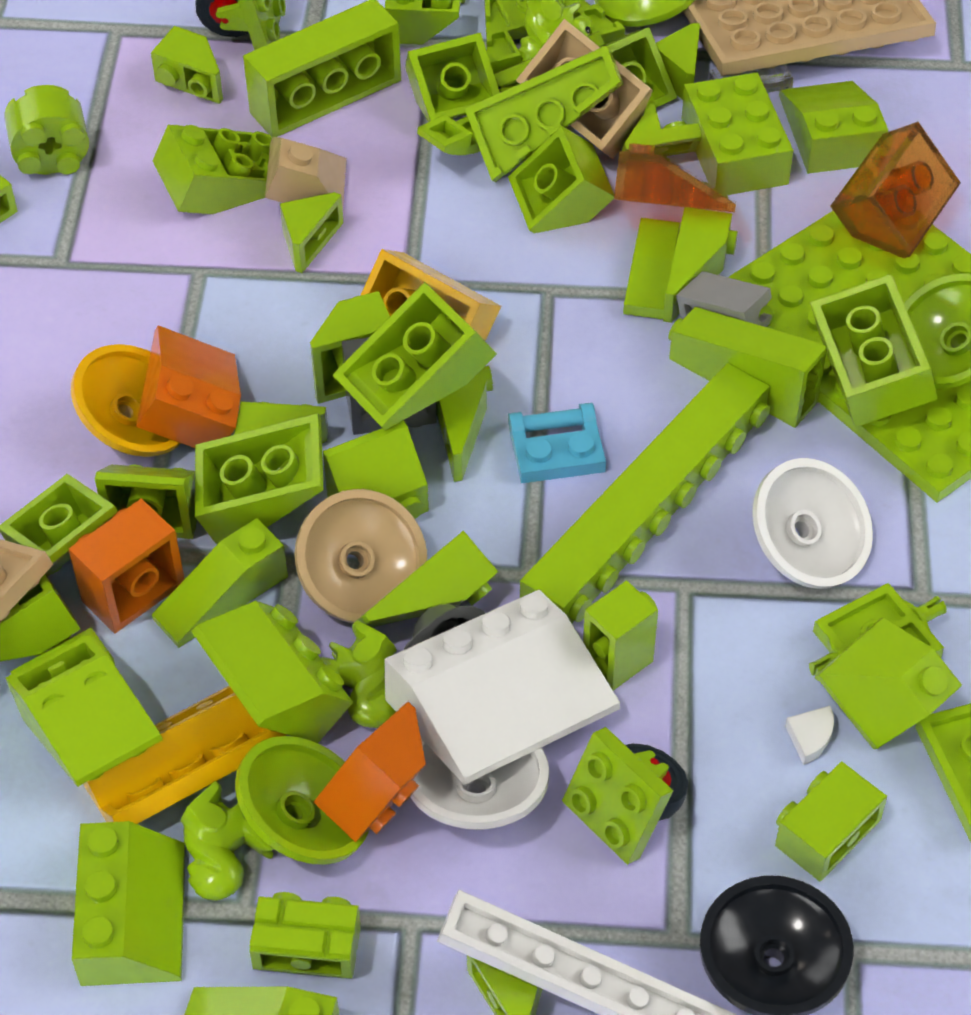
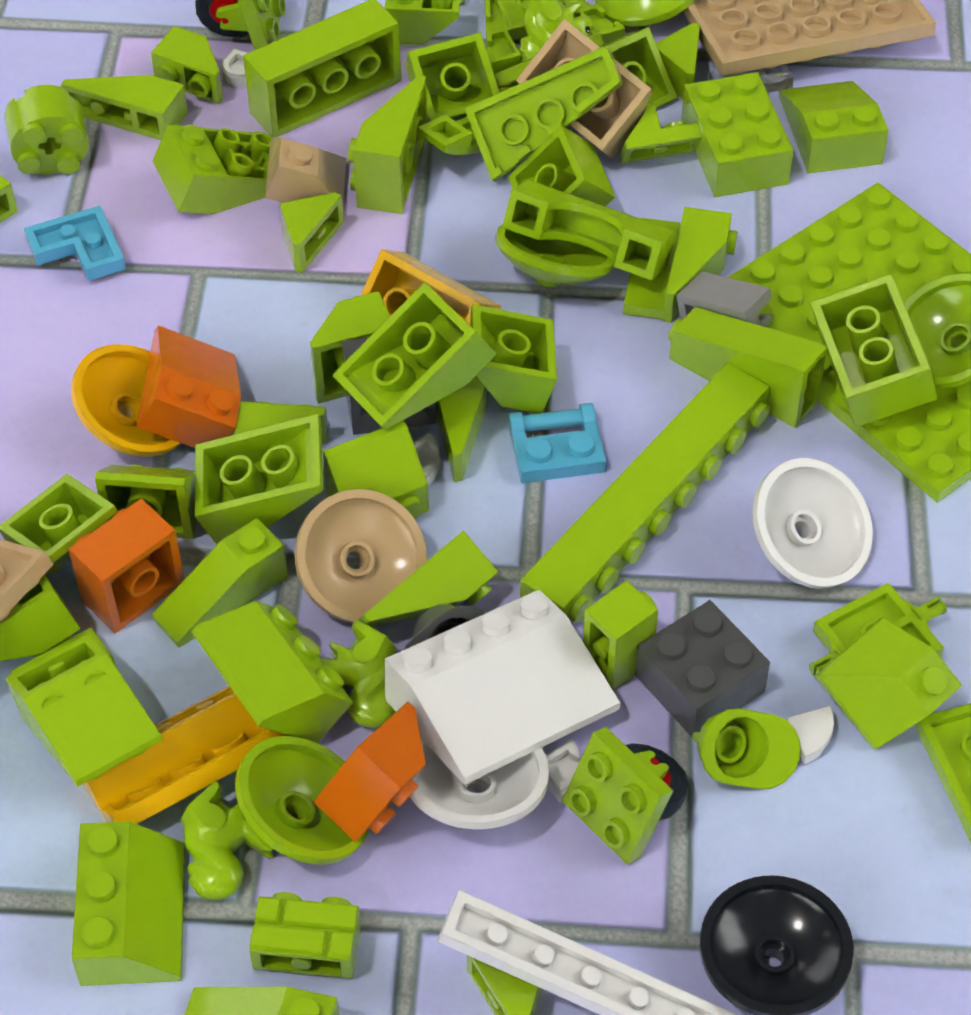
clear orange slope [614,143,736,212] -> none
lime brick [775,761,887,882] -> none
clear orange slope [830,121,961,258] -> none
none -> medium azure plate [24,206,126,281]
none -> lime slope [61,75,188,140]
none -> white tile [222,48,247,88]
none -> lime slope [348,75,428,214]
none -> white tile [413,432,440,486]
none -> lime slope [470,304,557,414]
none -> lime dish [495,224,613,287]
none -> lime arch [502,180,676,280]
none -> white tile [545,739,580,804]
none -> dark grey brick [635,600,770,737]
none -> lime piece [692,708,800,789]

